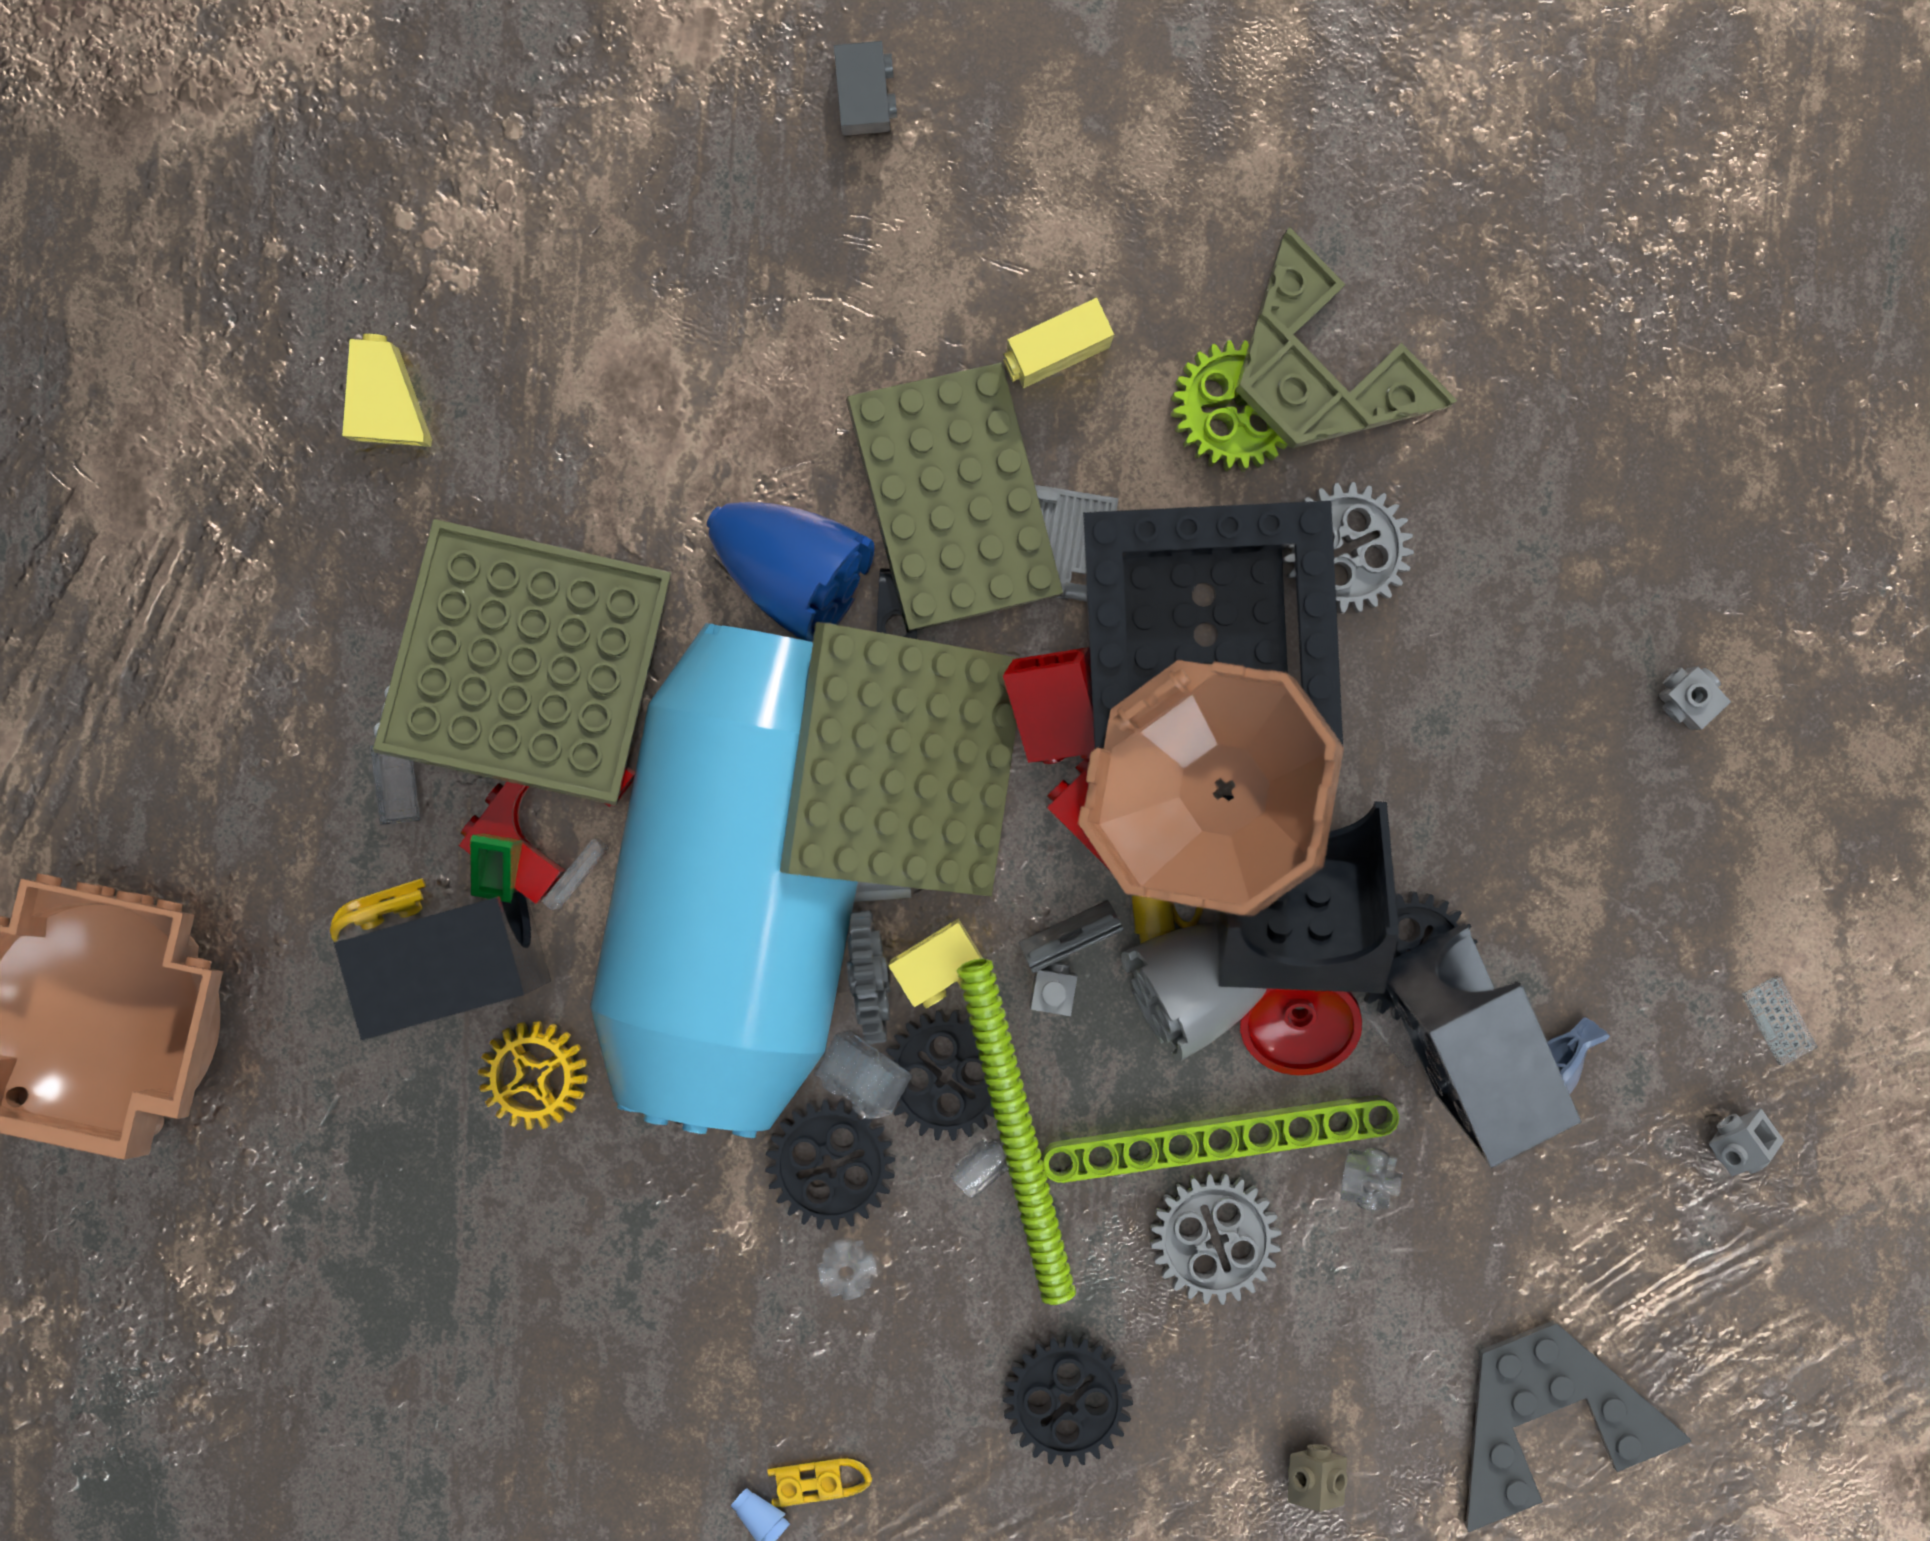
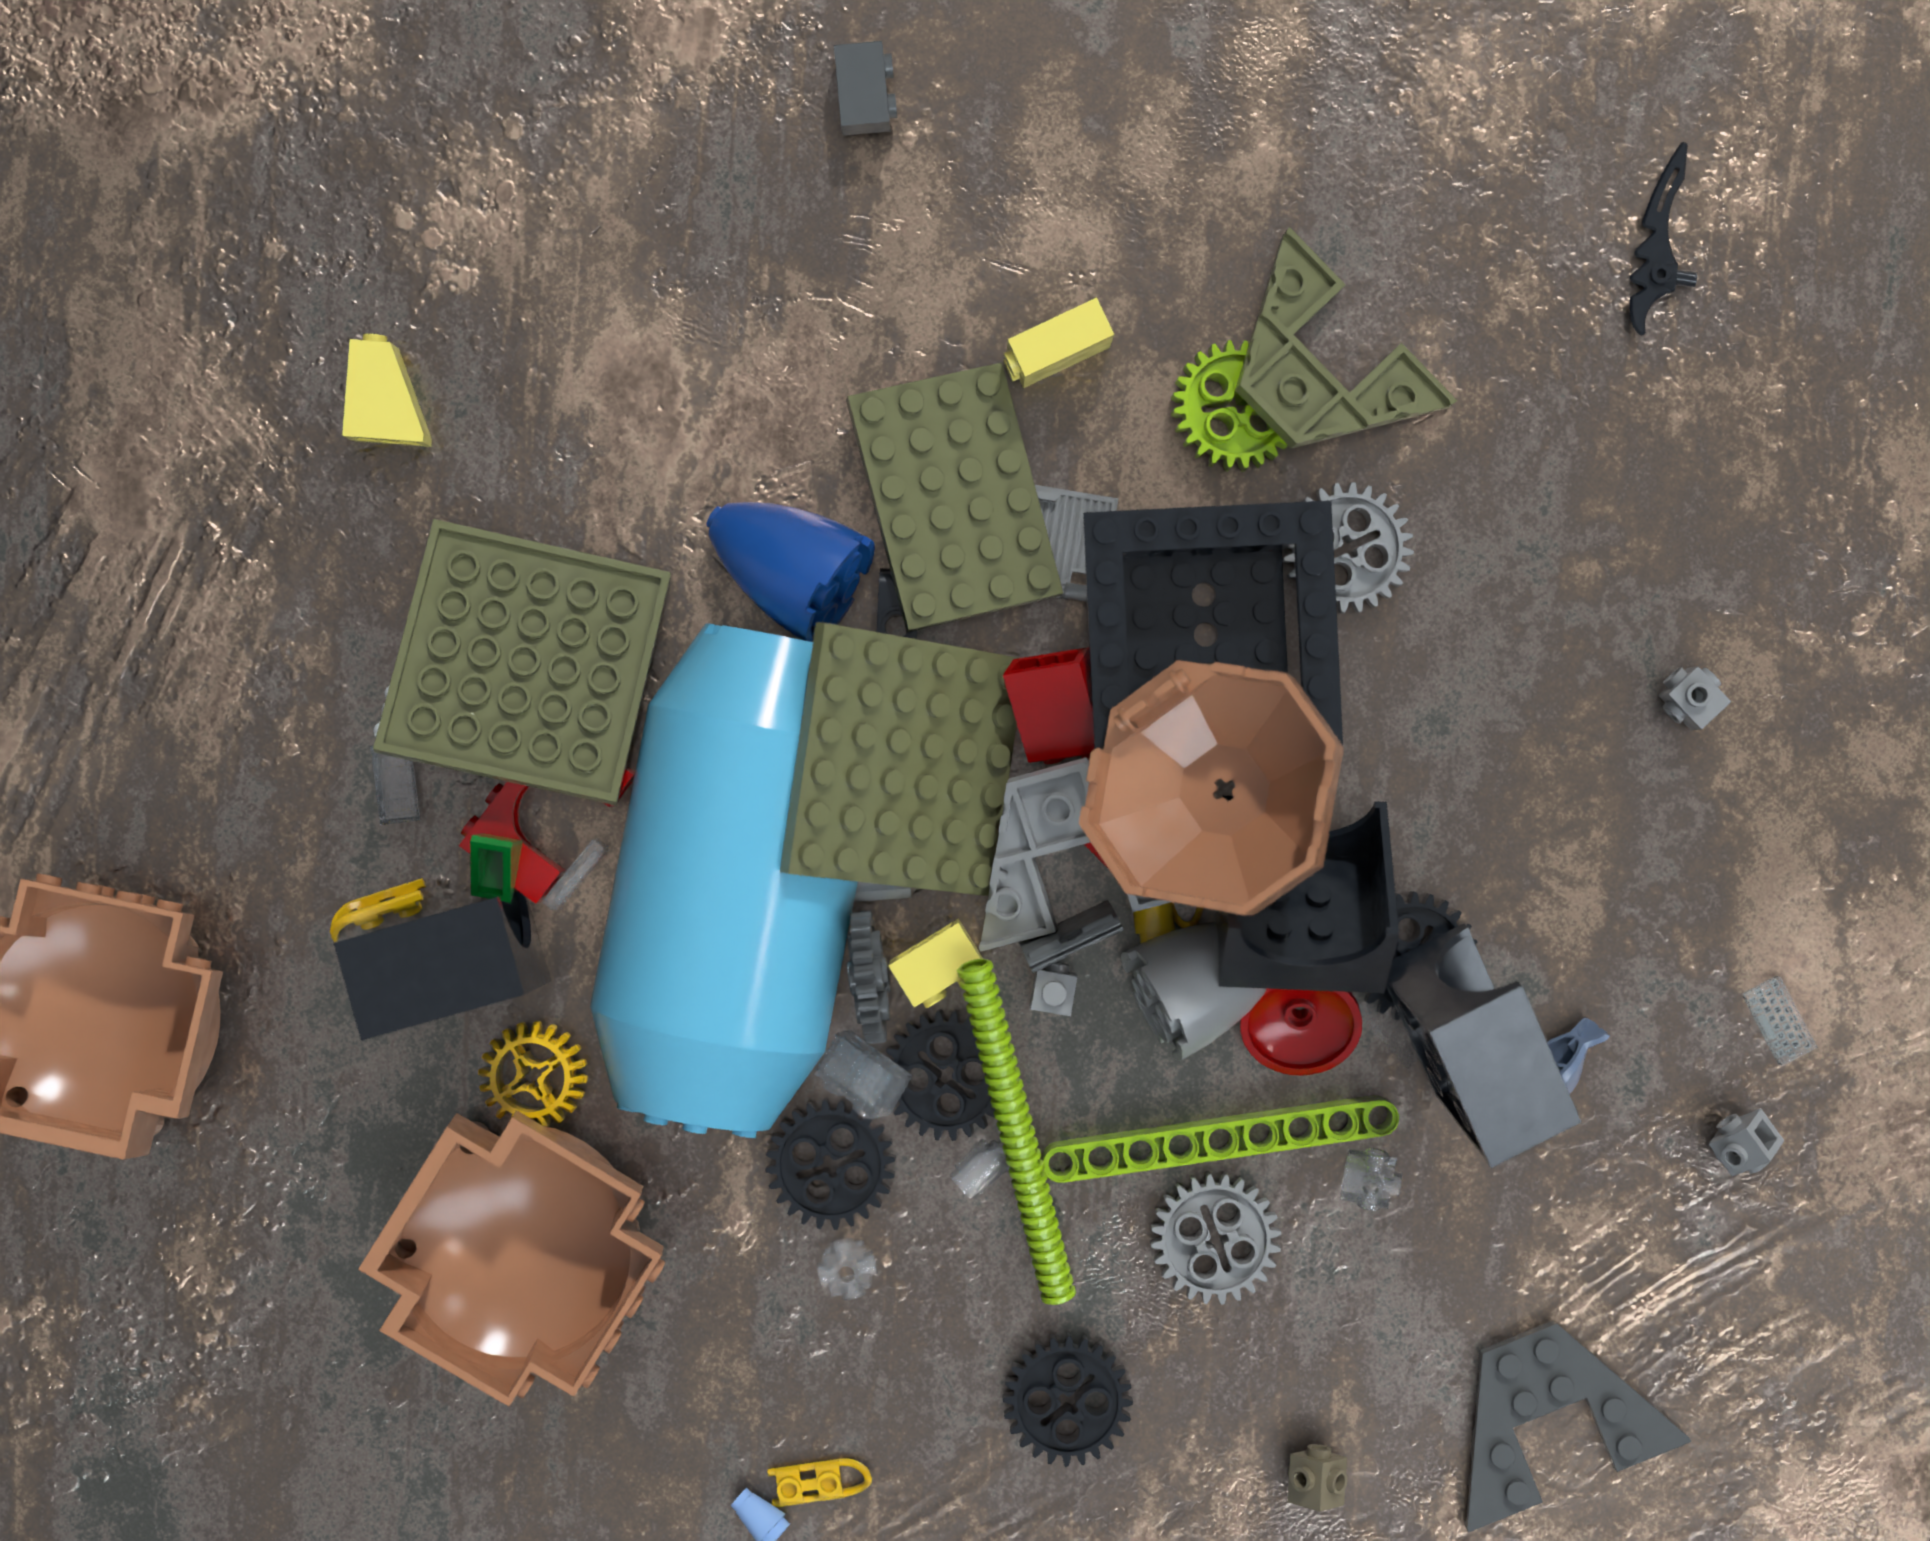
none -> nougat windscreen [358,1110,665,1407]
none -> light grey wing [979,757,1170,952]
none -> black piece [1629,142,1697,335]

